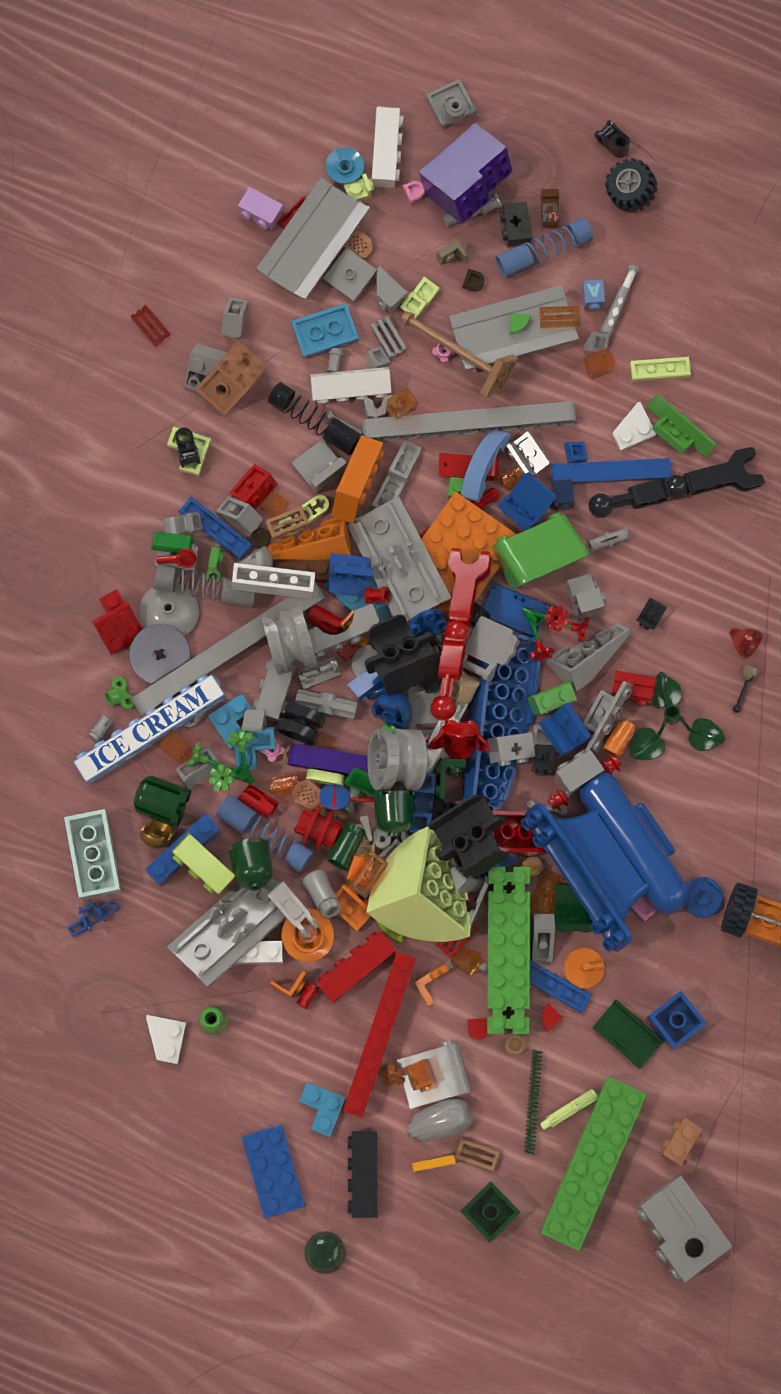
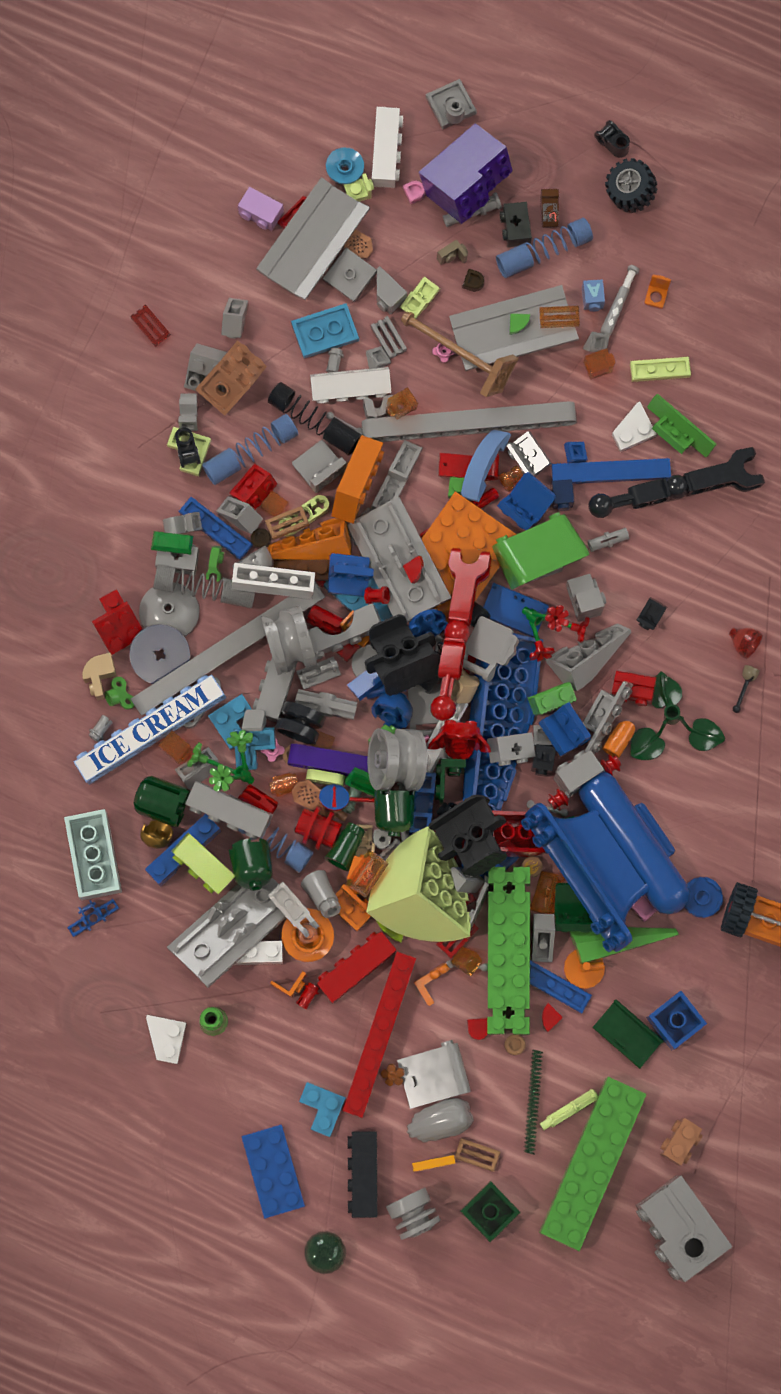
red plate [156,548,197,568] -> none
light grey piece [360,814,373,841] -> none
clear orange brick [404,1059,437,1093] -> none
none -> tan brick [83,653,117,701]
none -> light grey leg [178,393,198,431]
none -> light grey brick [186,781,273,839]
none -> medium blue piece [202,414,299,485]
none -> light grey wheel [386,1187,441,1240]
none -> red tile [403,556,424,584]
none -> bright green wedge [569,927,679,964]
none -> orange bracket [644,274,671,309]

